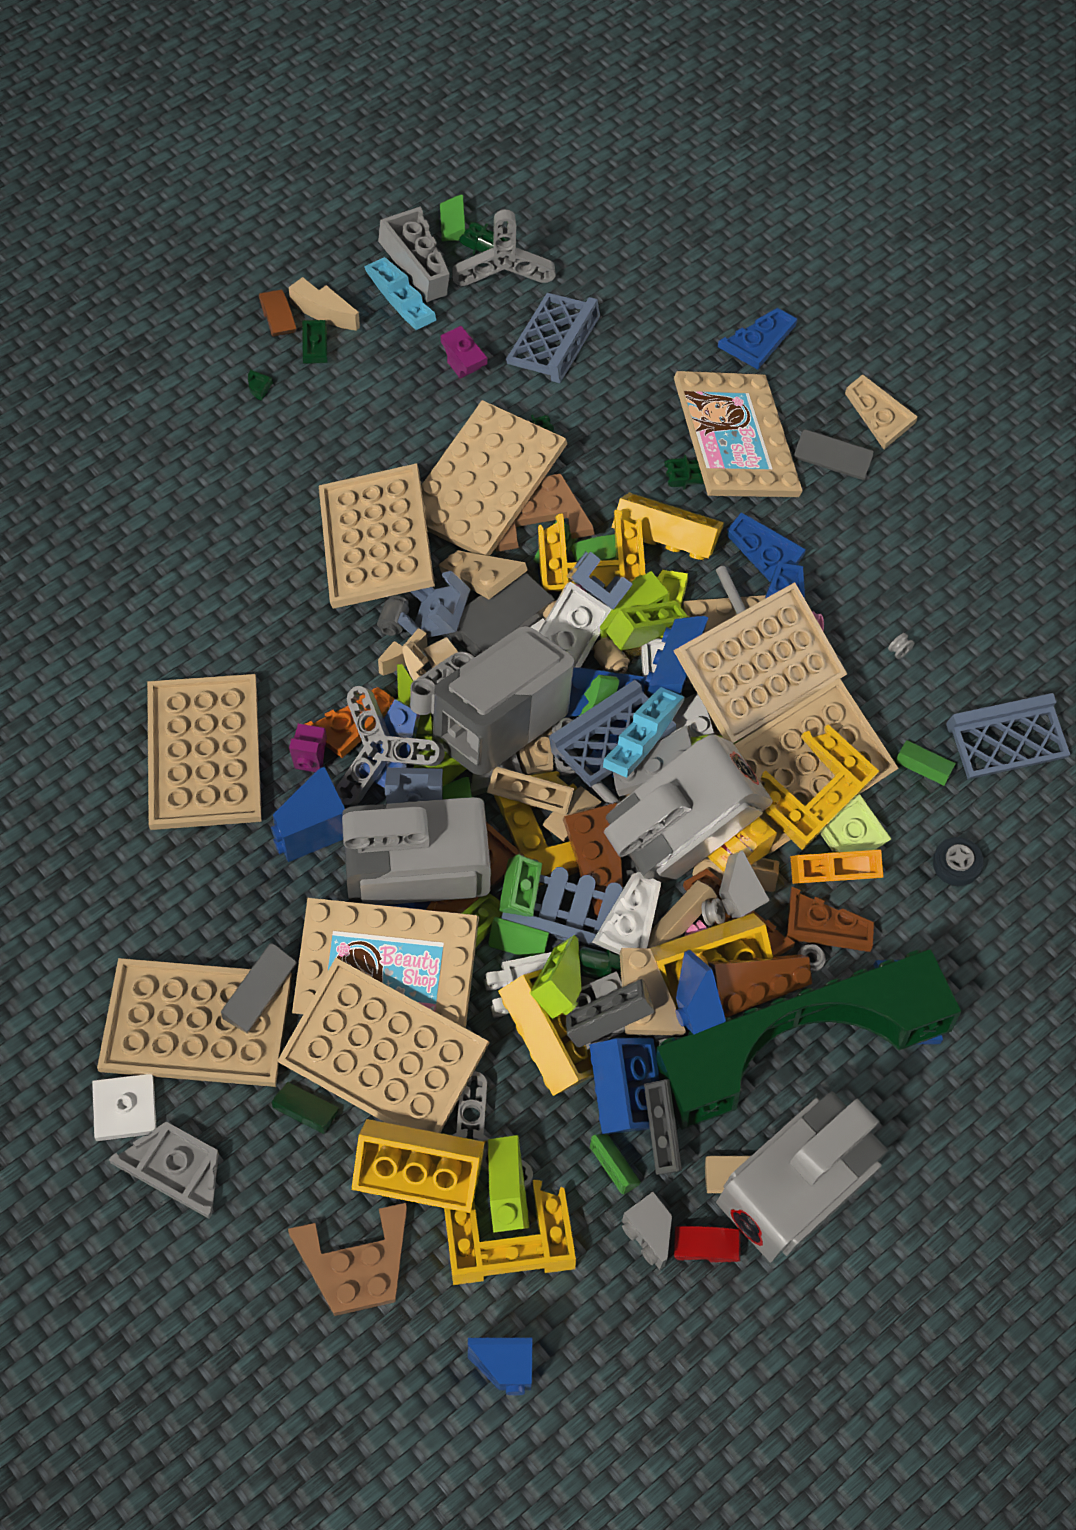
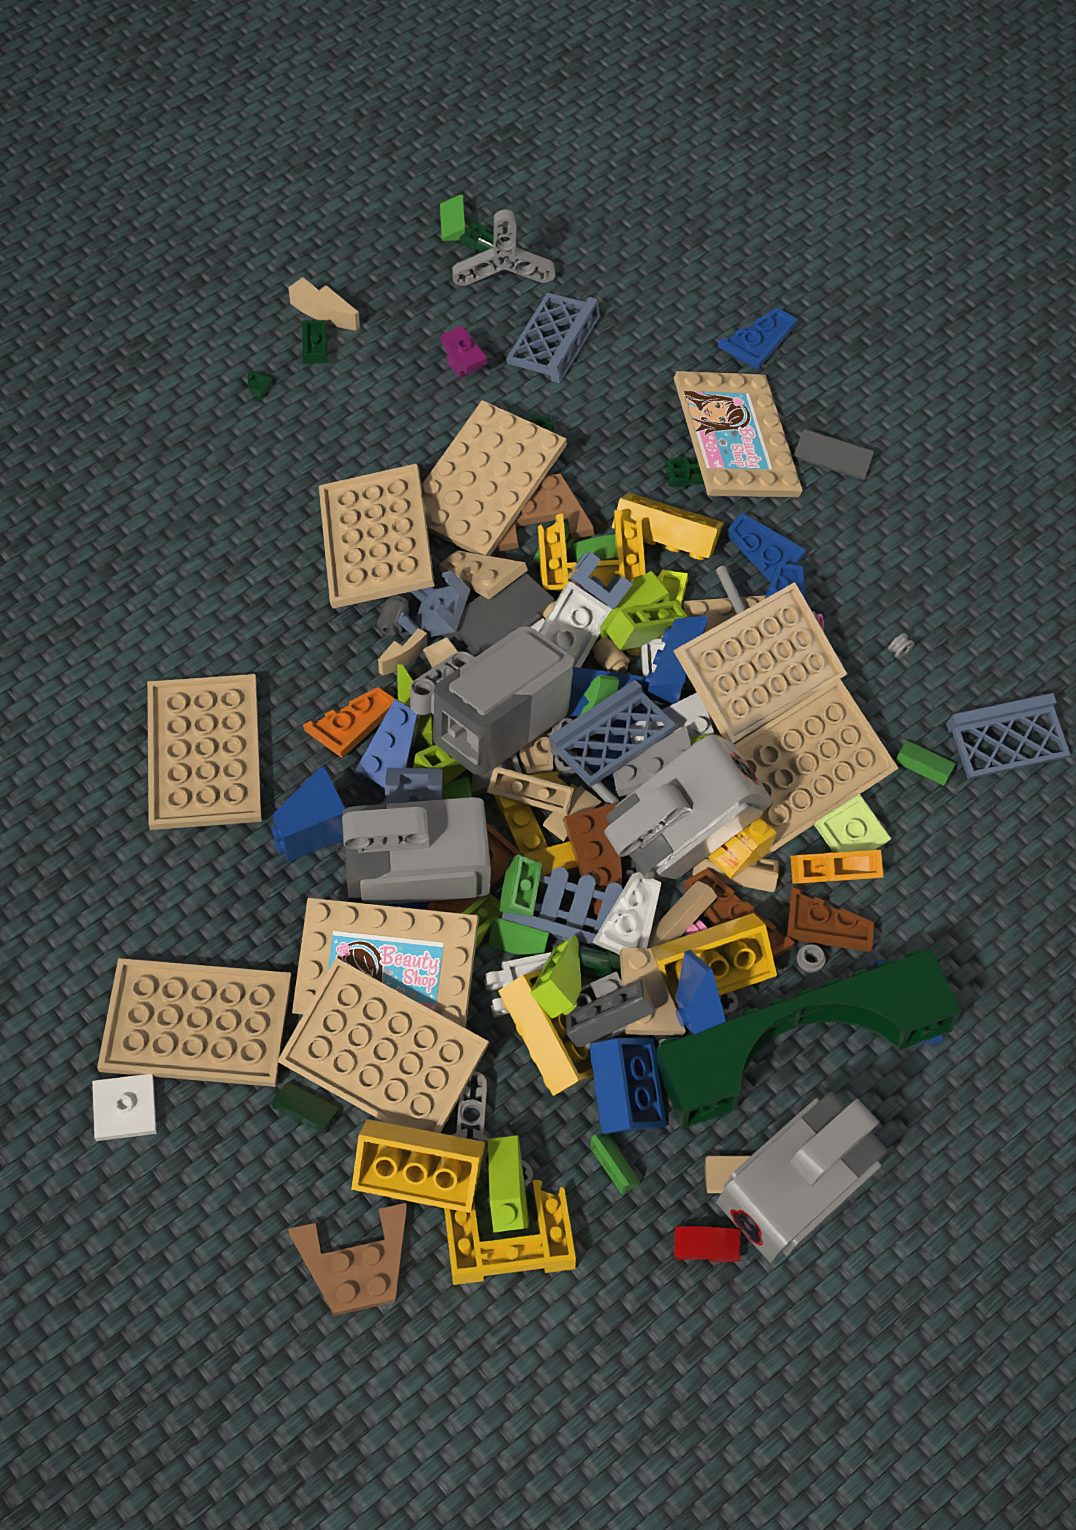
light grey wing [109,1122,219,1219] -> none
dark grey slope [221,943,297,1033] -> none
dark orange slope [259,289,296,337] -> none
magenta brick [289,723,327,772] -> none
light grey piece [336,686,445,806] -> none
medium azure slope [365,257,436,330] -> none
light grey wedge [378,206,449,302] -> none
tan slope [402,641,429,681] -> none
blue slope [468,1338,532,1396] -> none
medium azure slope [603,687,684,778] -> none
light grey slope [622,1192,672,1270] -> none
dark grey slope [644,1079,682,1175] -> none
light grey bush [701,898,725,926] -> none
dark orange wing [708,954,812,1018] -> none
light grey slope [719,850,770,919] -> none
yellow wedge [760,725,879,851] -> none
tan wing [845,375,918,449] -> none
black wheel [933,837,984,886] -> none

